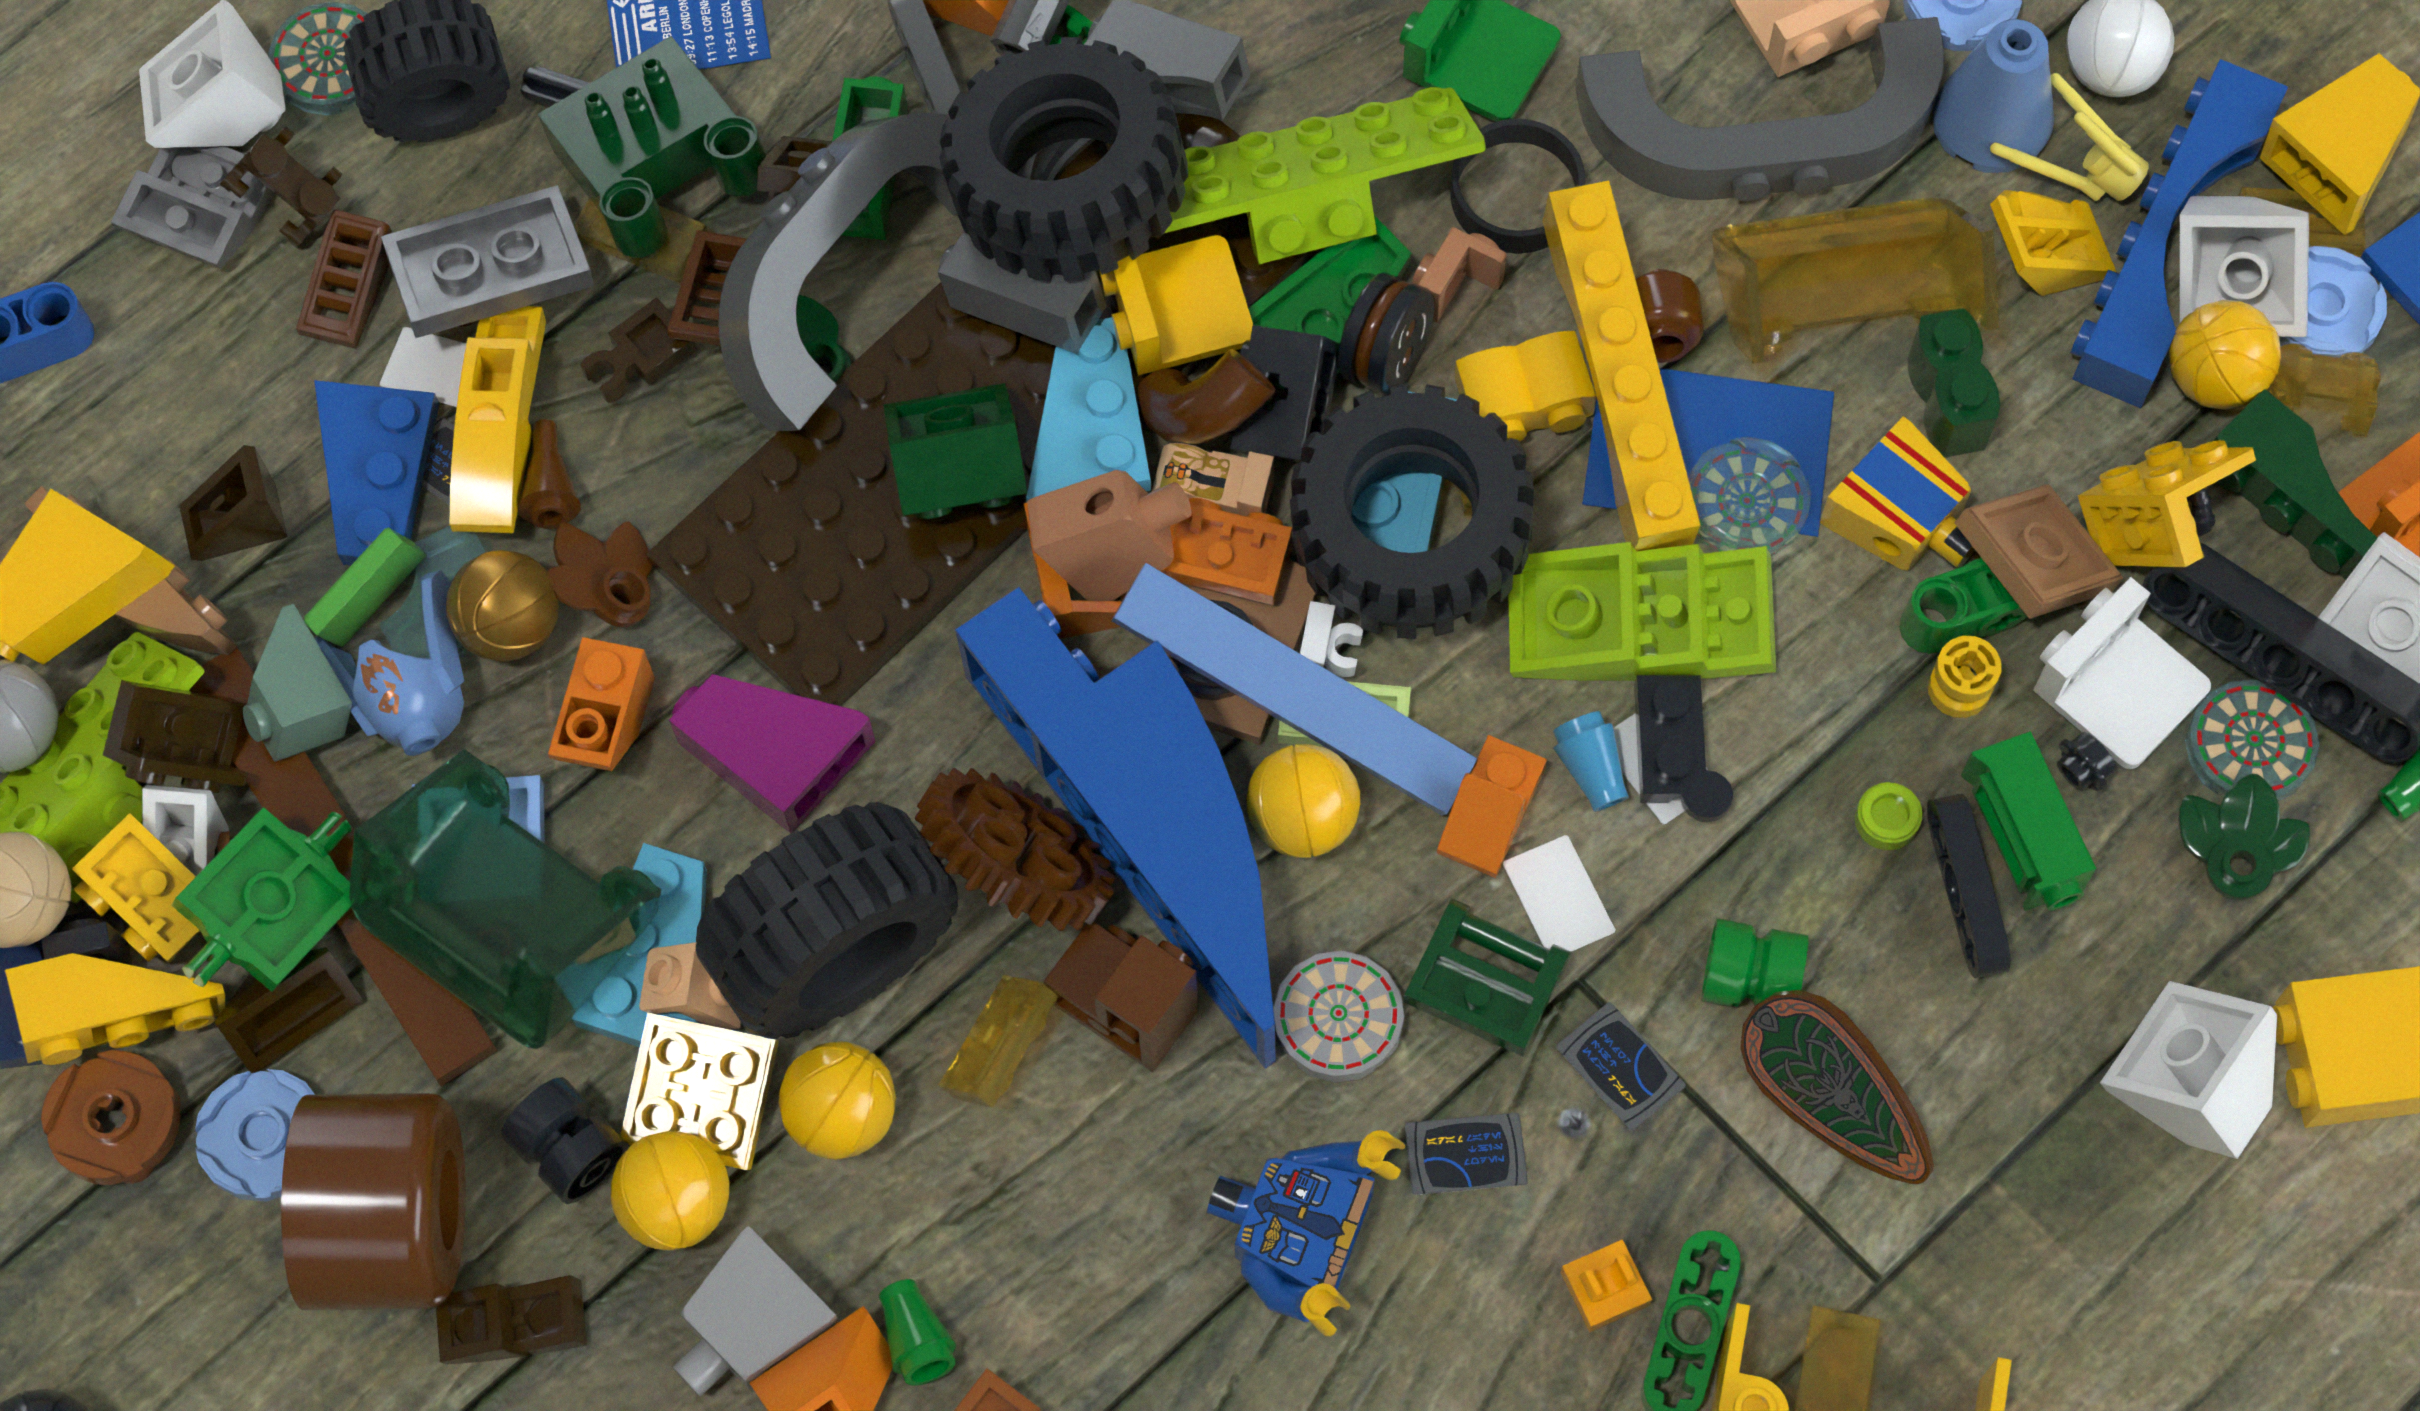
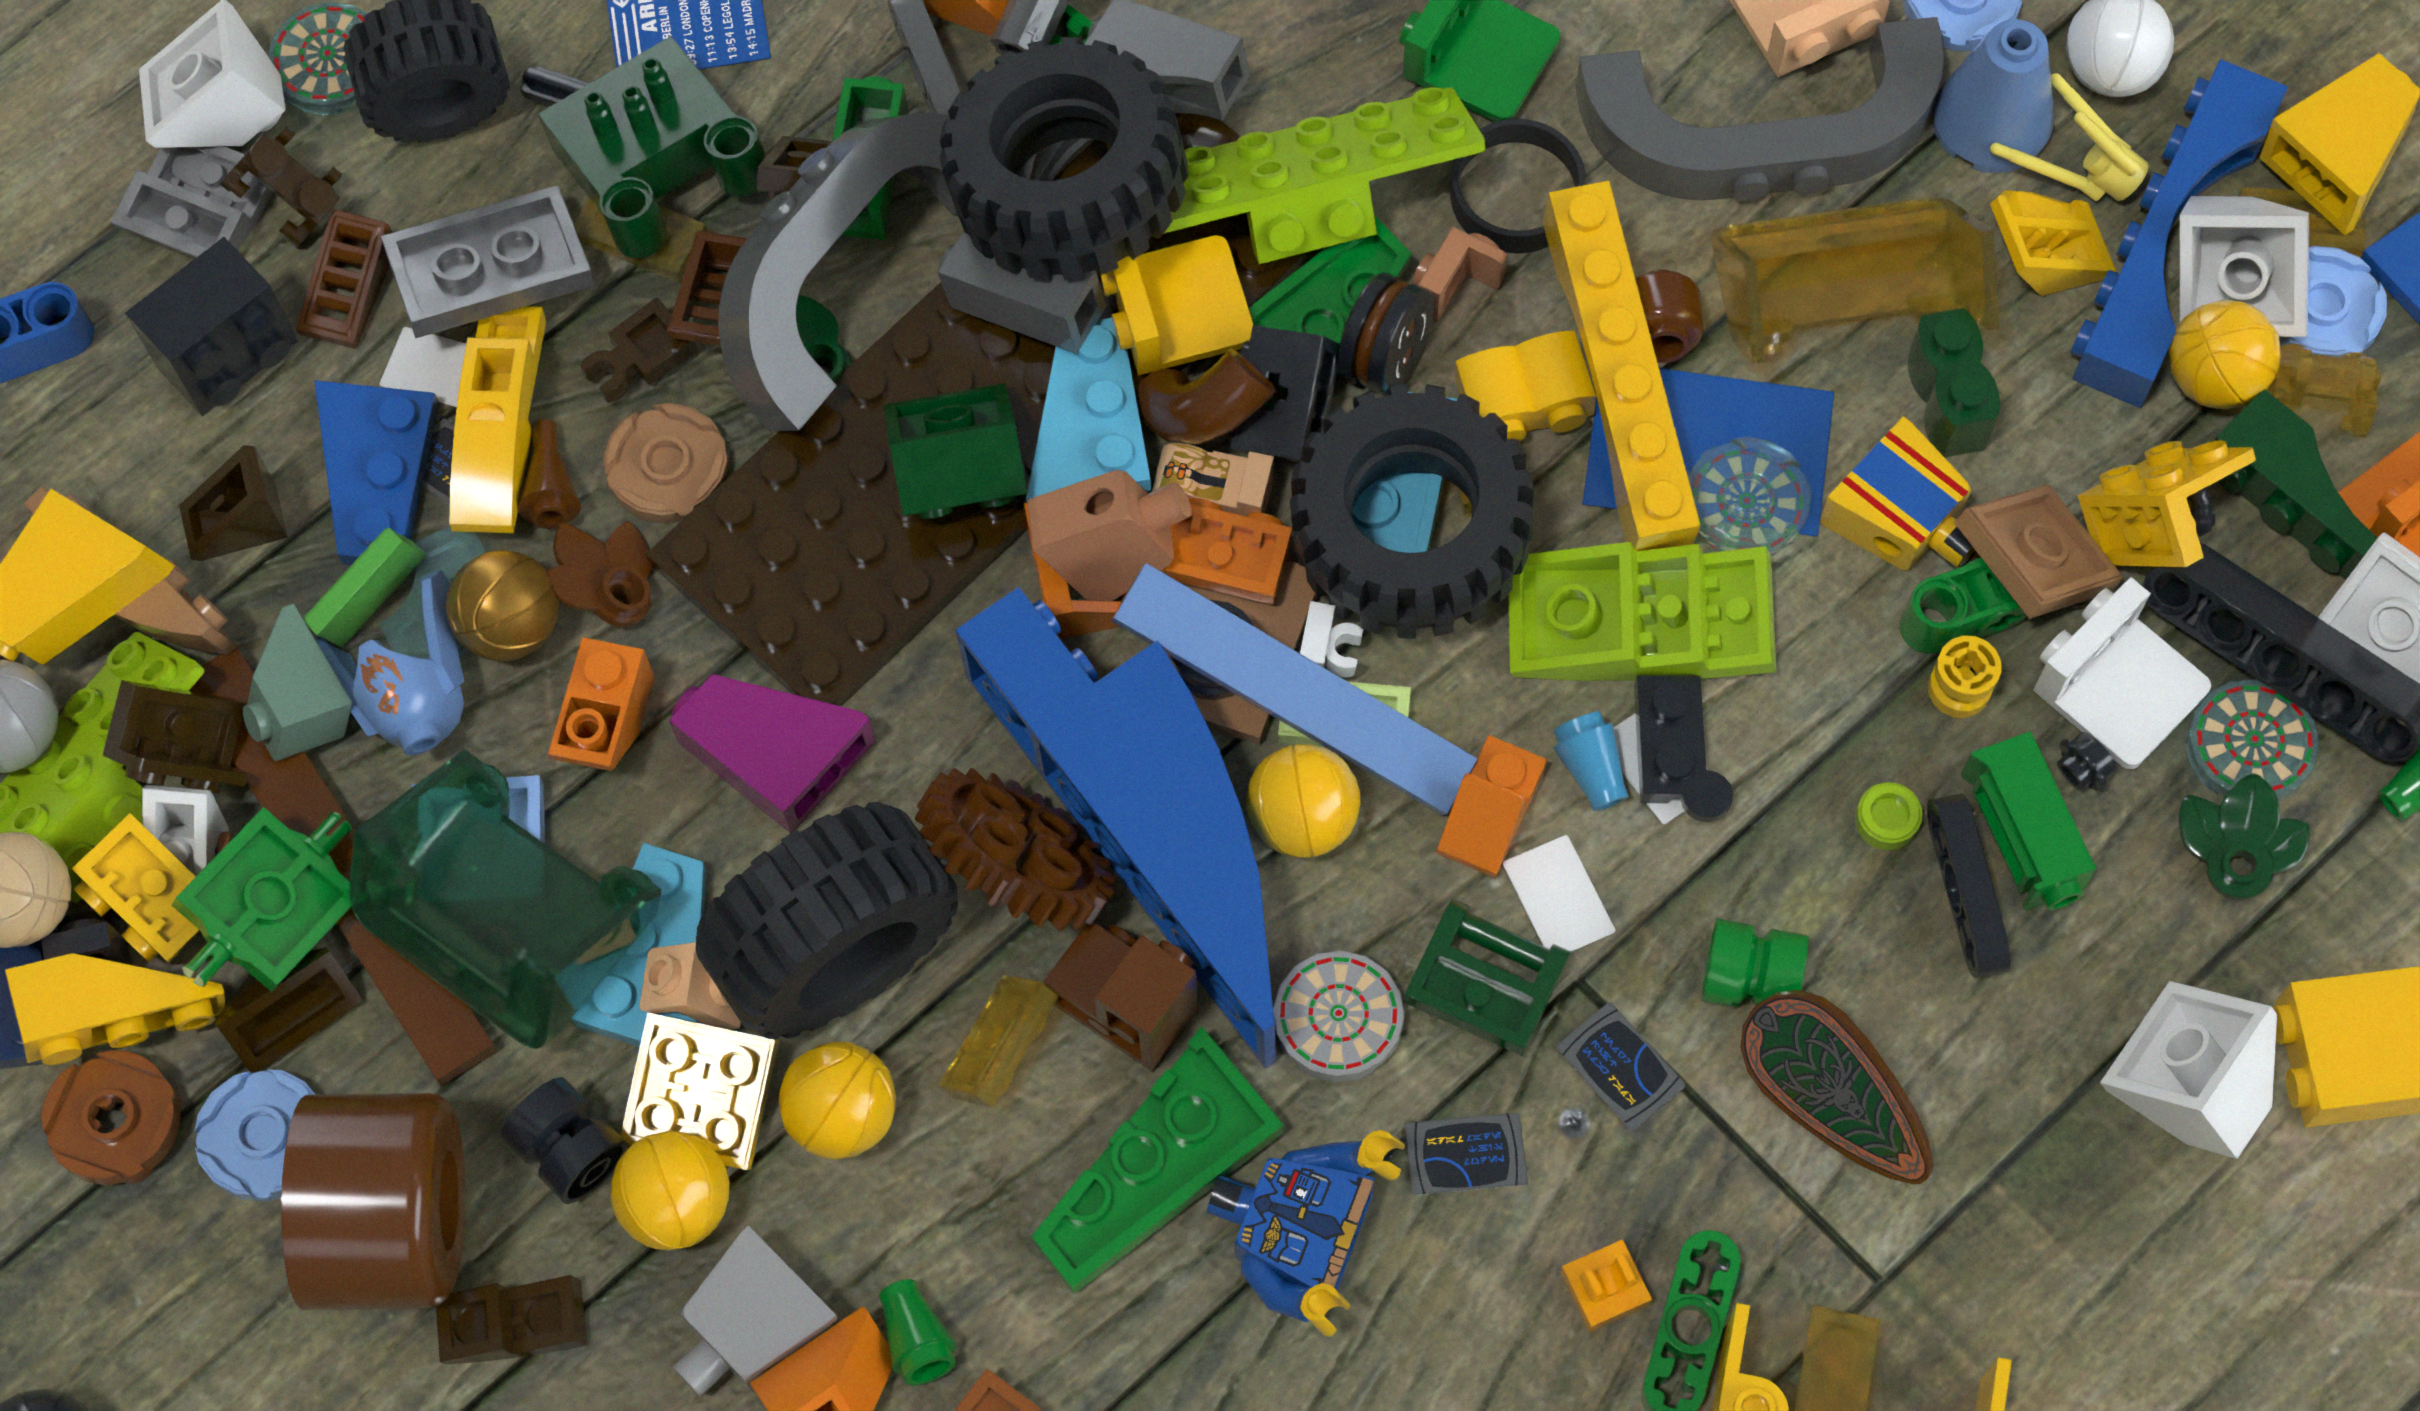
none -> black brick [125,237,298,416]
none -> medium nougat tile [603,403,730,524]
none -> green wing [1031,1026,1284,1294]

